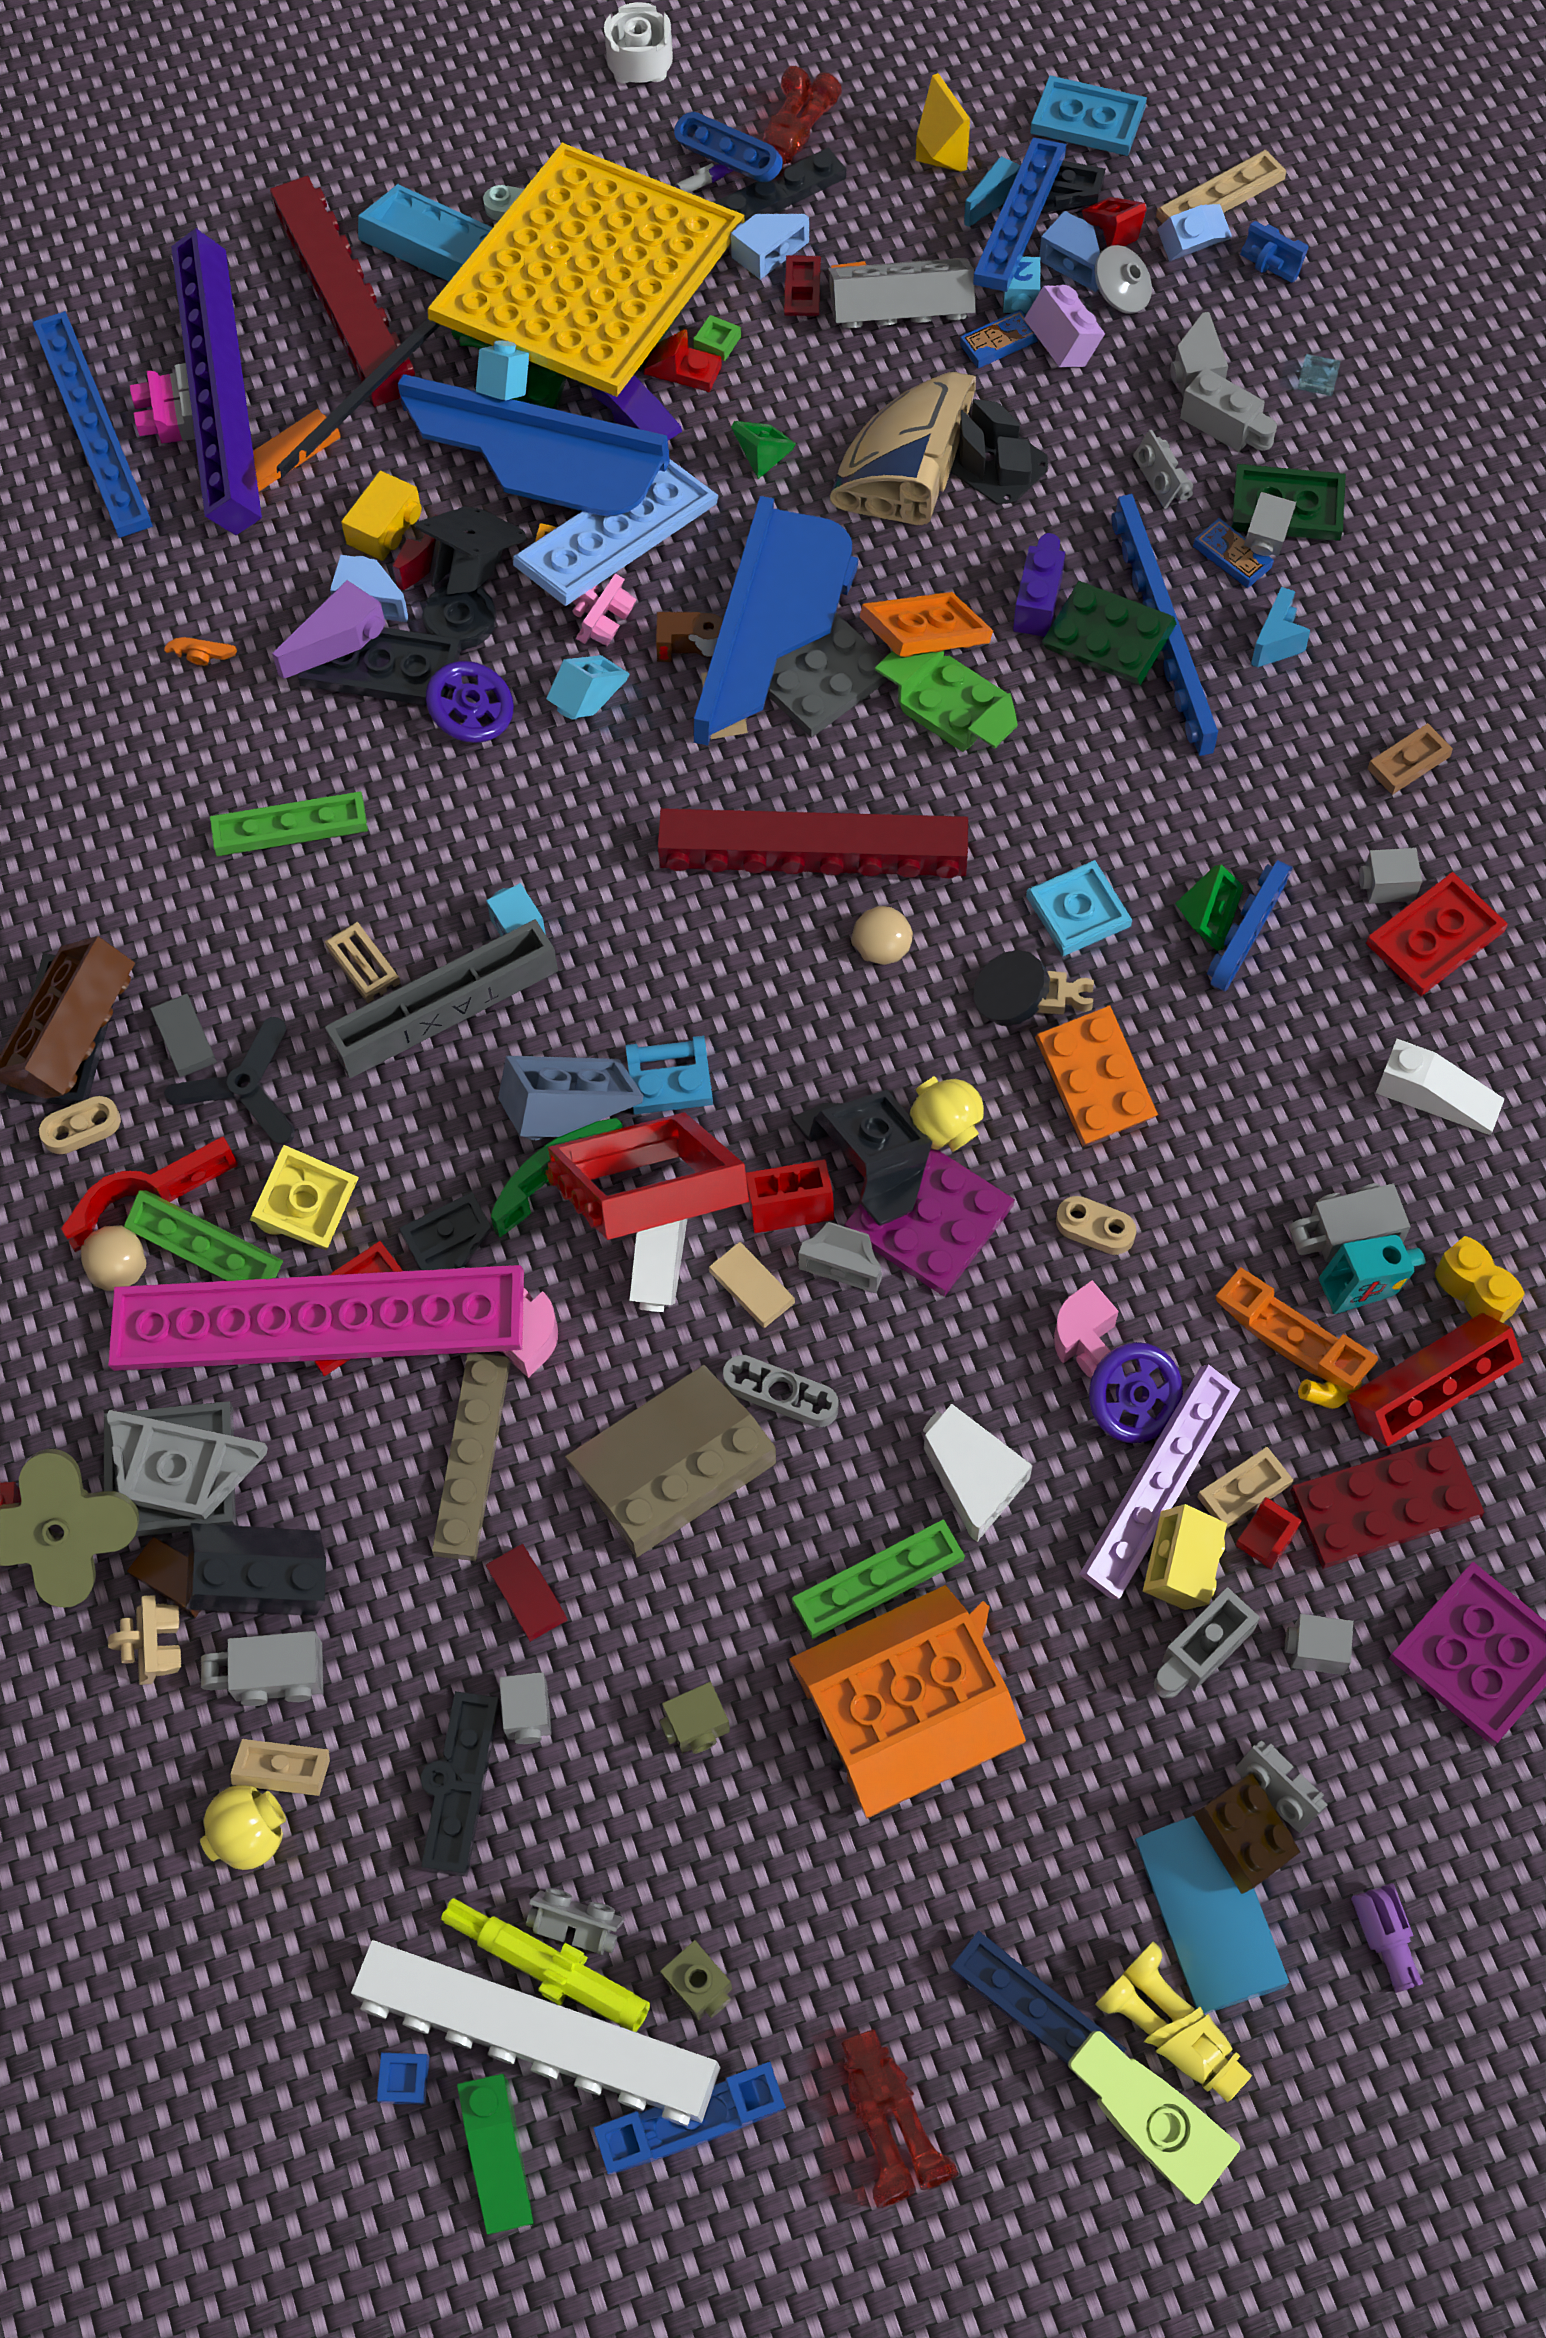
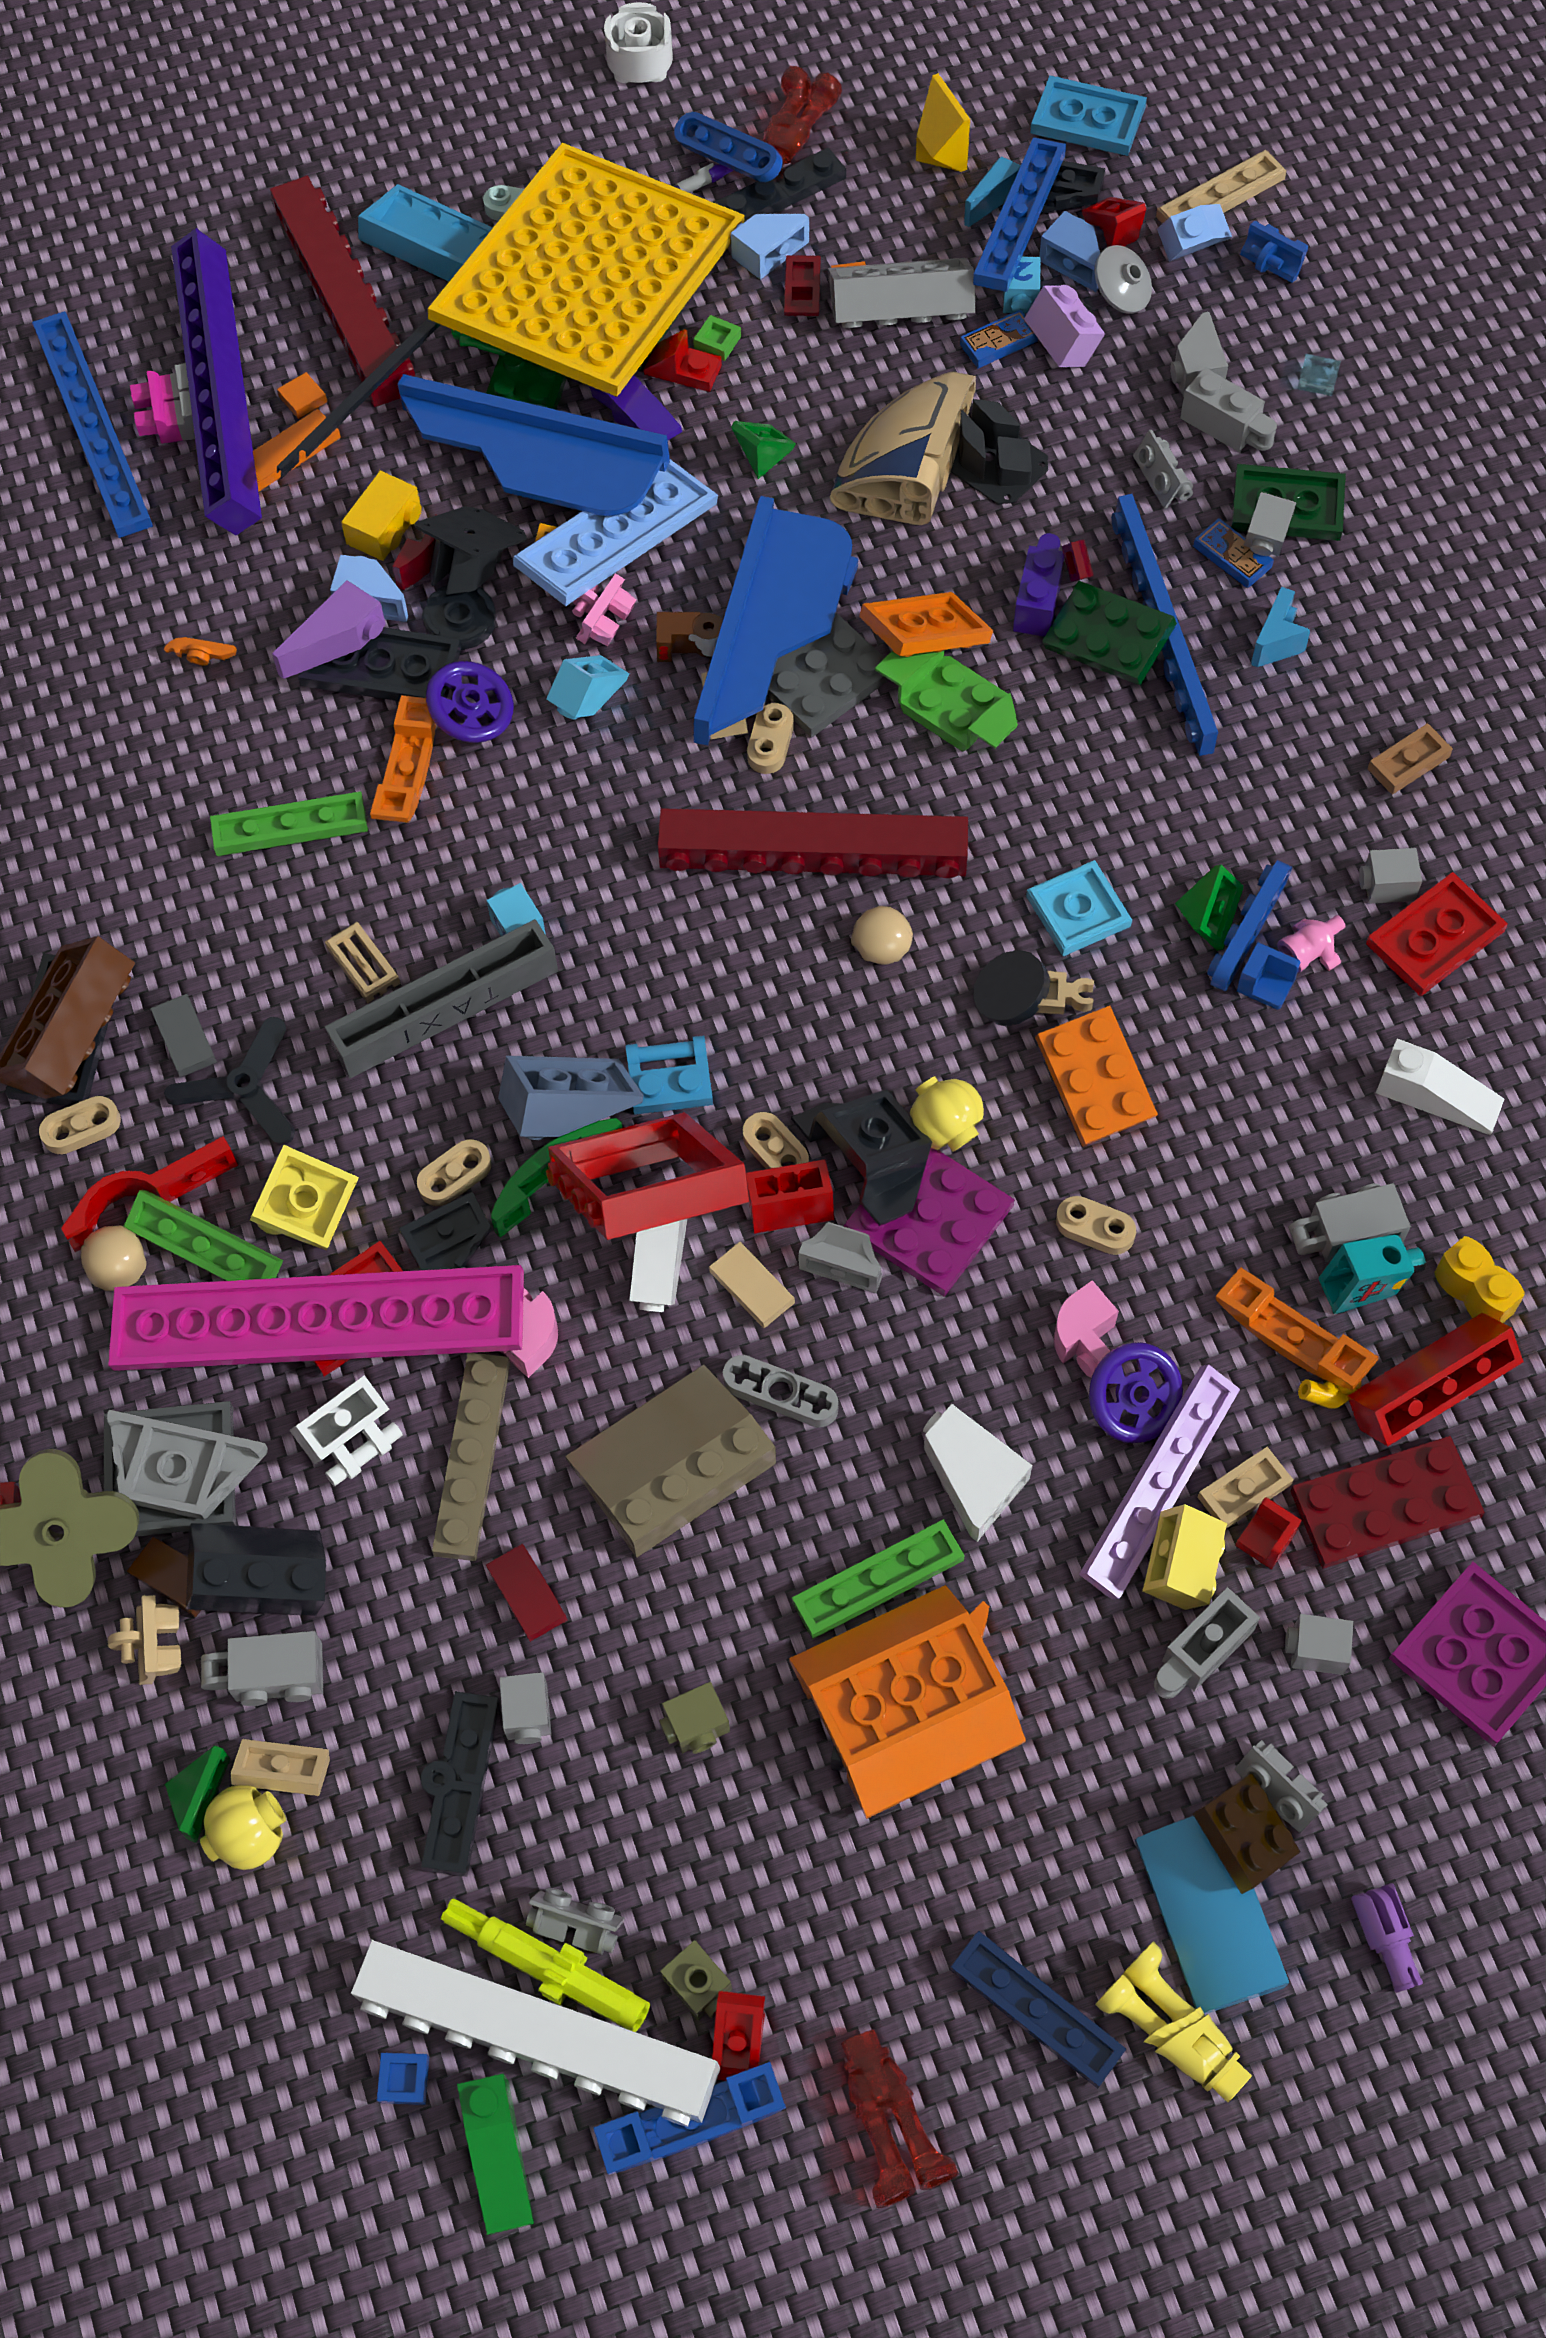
medium azure brick [476,341,529,400] -> none
yellowish green piece [1068,2031,1240,2204] -> none
none -> green slope [165,1746,231,1842]
none -> orange tile [277,372,327,419]
none -> white brick [289,1375,403,1486]
none -> orange slope [370,695,436,823]
none -> tan plate [417,1139,491,1206]
none -> red slope [712,1991,765,2081]
none -> tan plate [743,1112,809,1169]
none -> tan plate [747,703,794,774]
none -> dark red slope [1061,540,1094,582]
none -> blue panel [1236,942,1301,1010]
none -> bright pink piece [1277,915,1346,973]

